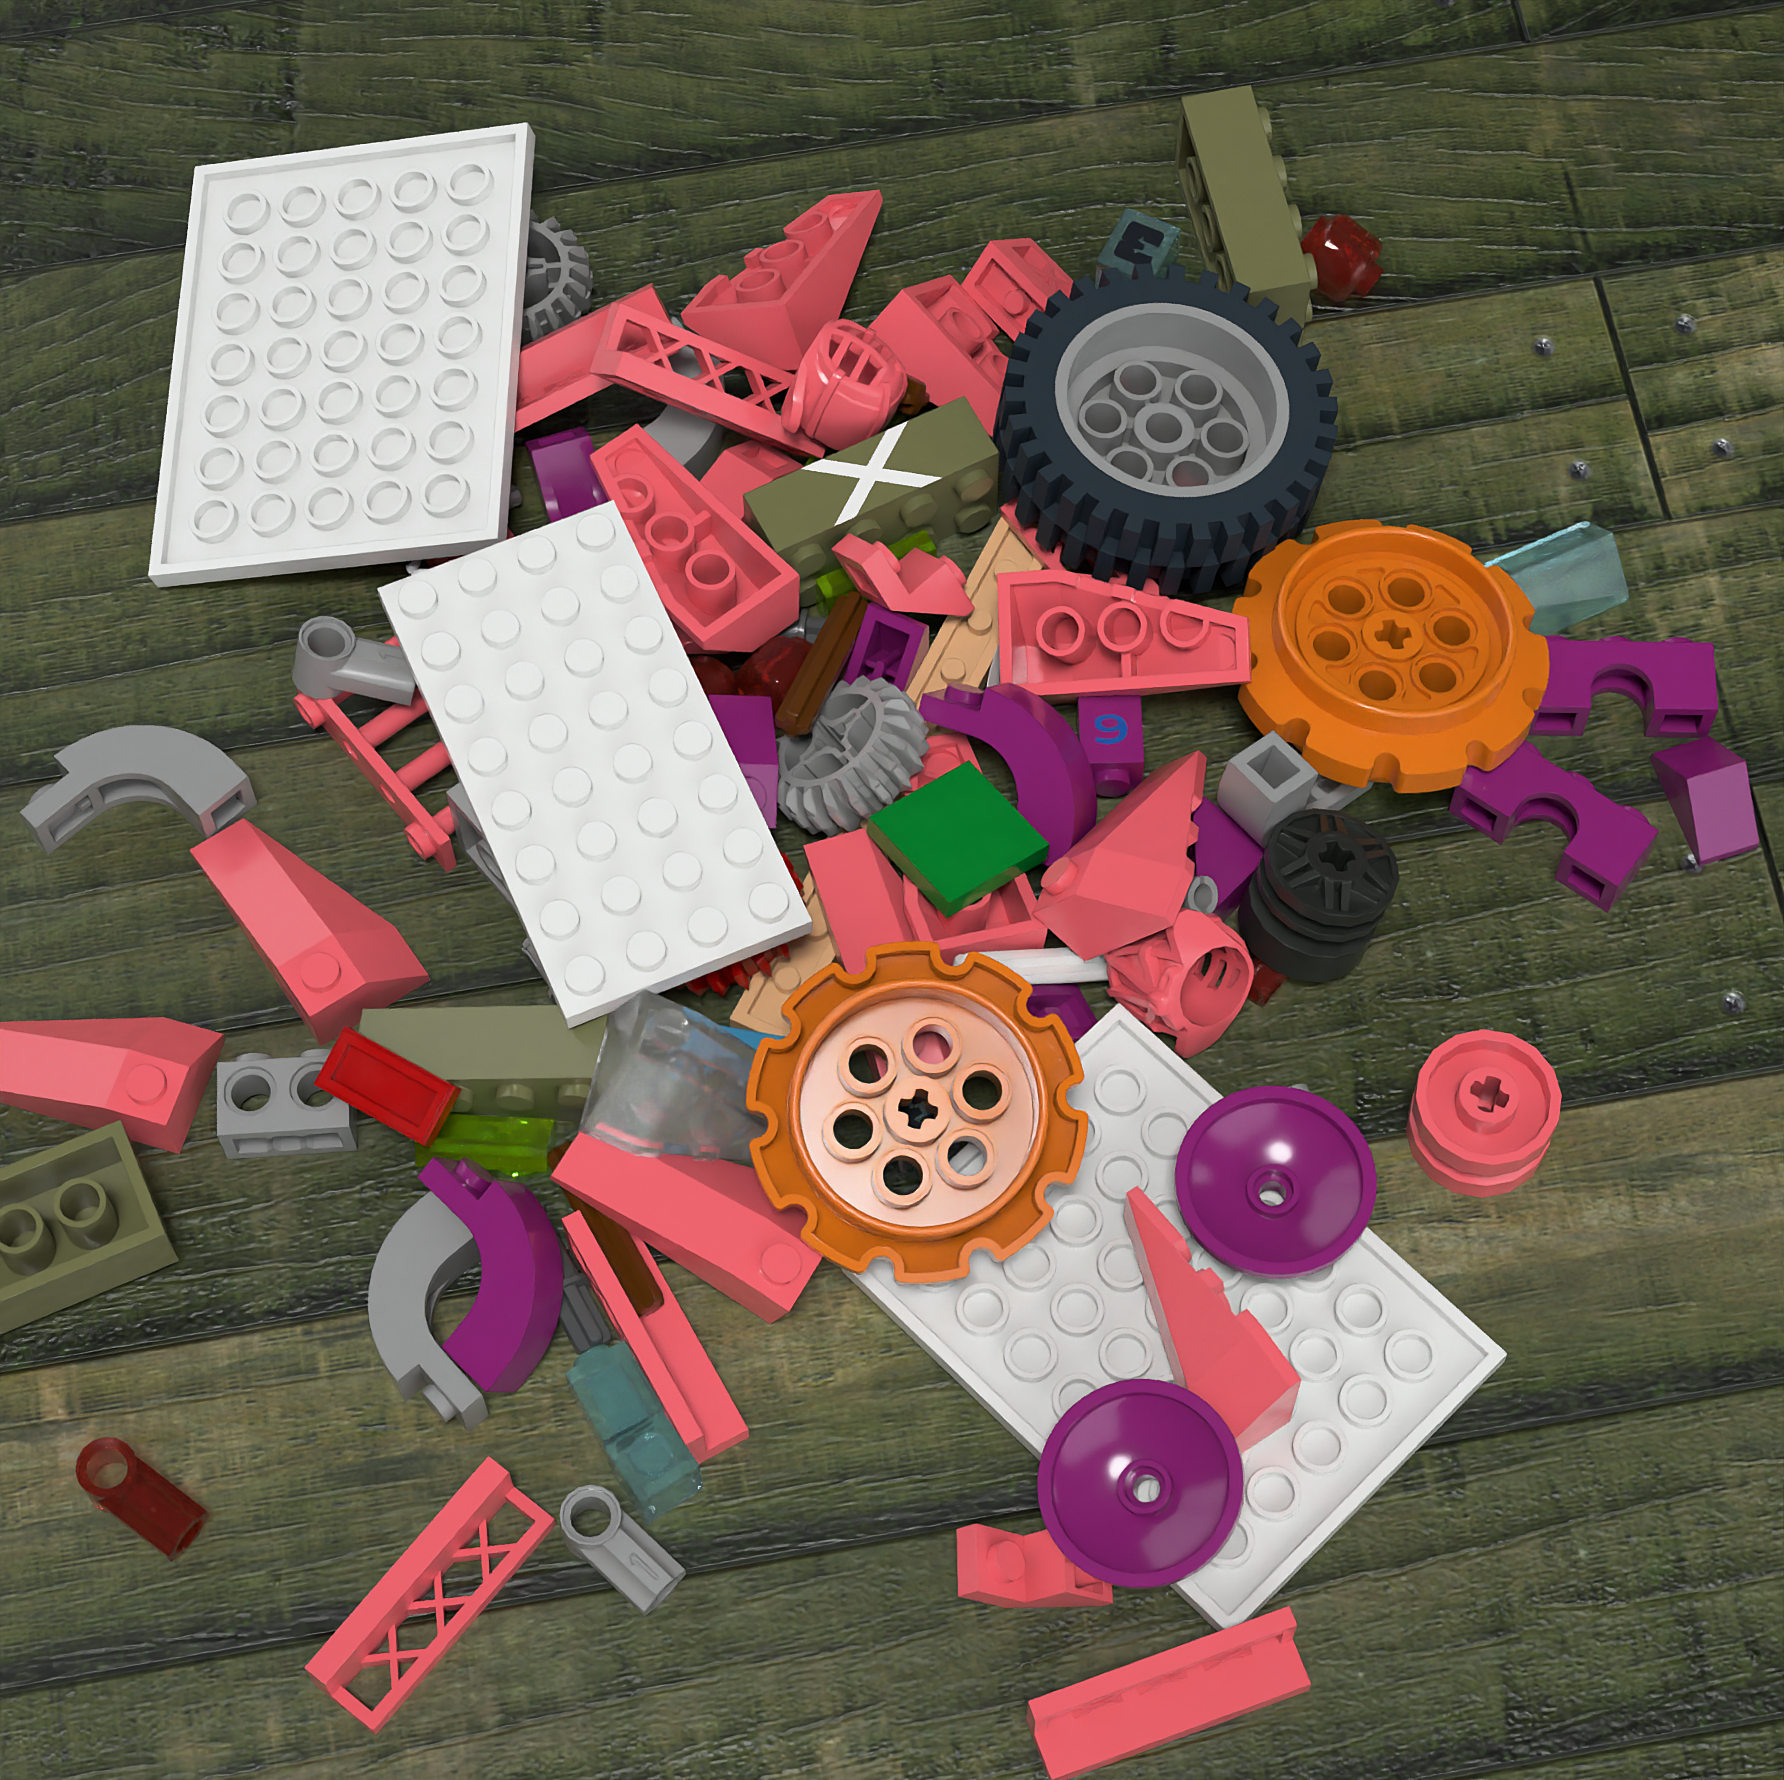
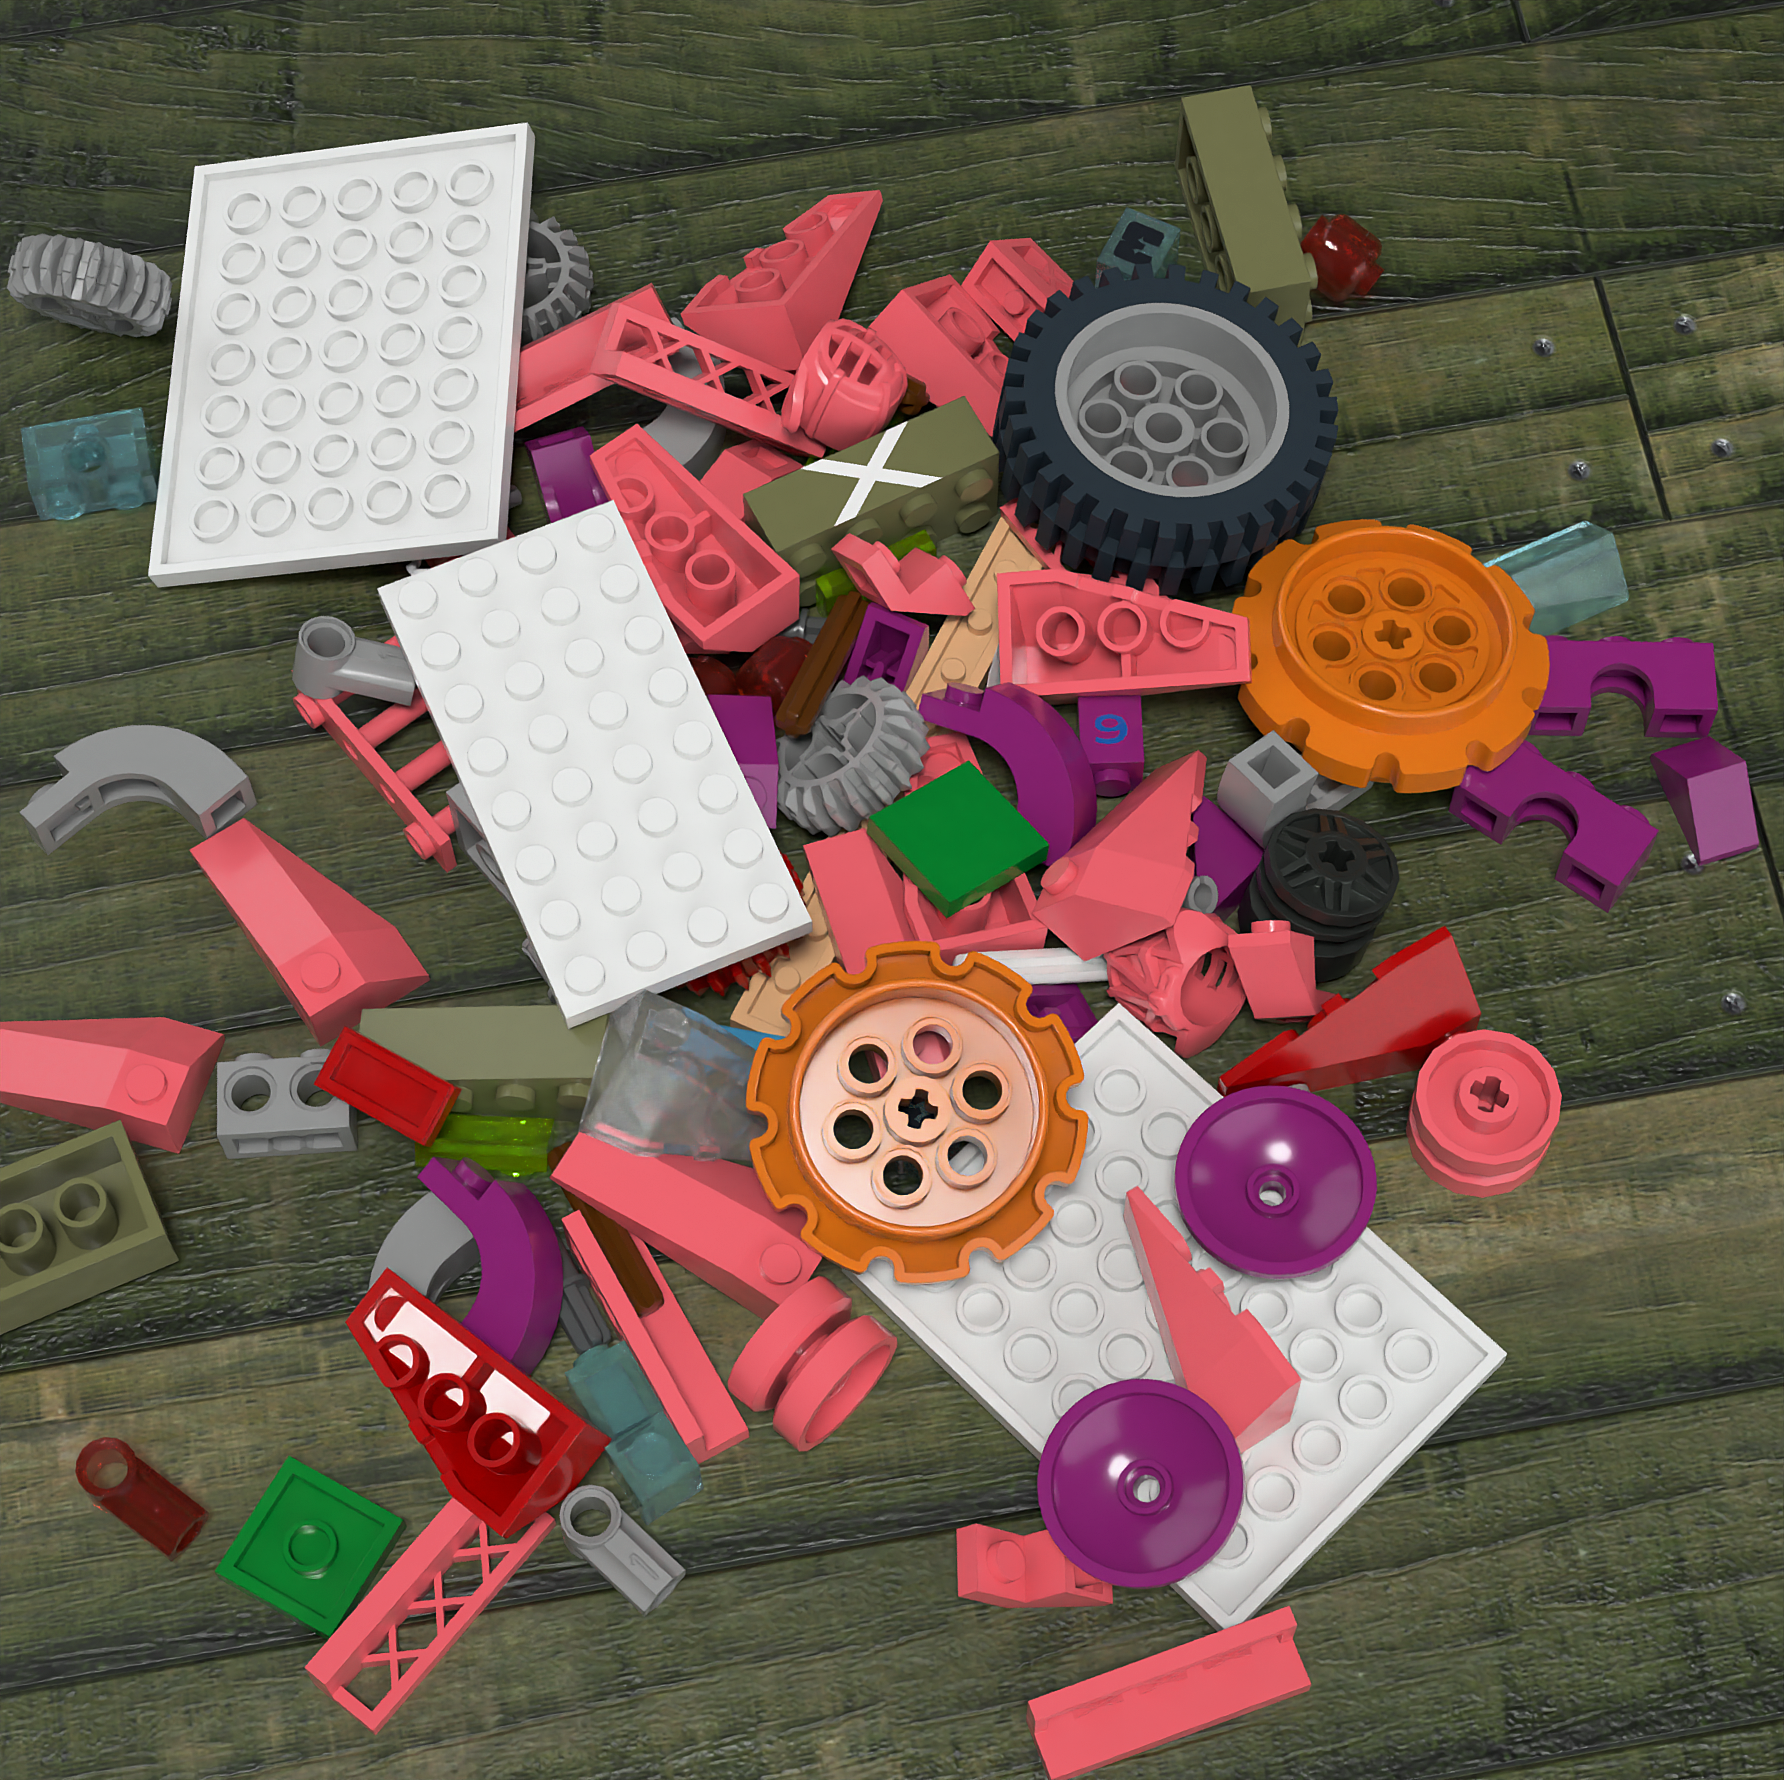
none -> light grey gear [7,233,173,338]
none -> clear light blue brick [21,407,159,521]
none -> green tile [214,1456,406,1640]
none -> red wedge [345,1267,612,1539]
none -> coral wheel [727,1276,897,1452]
none -> red wedge [1217,926,1481,1097]
none -> coral slope [1228,920,1336,1024]

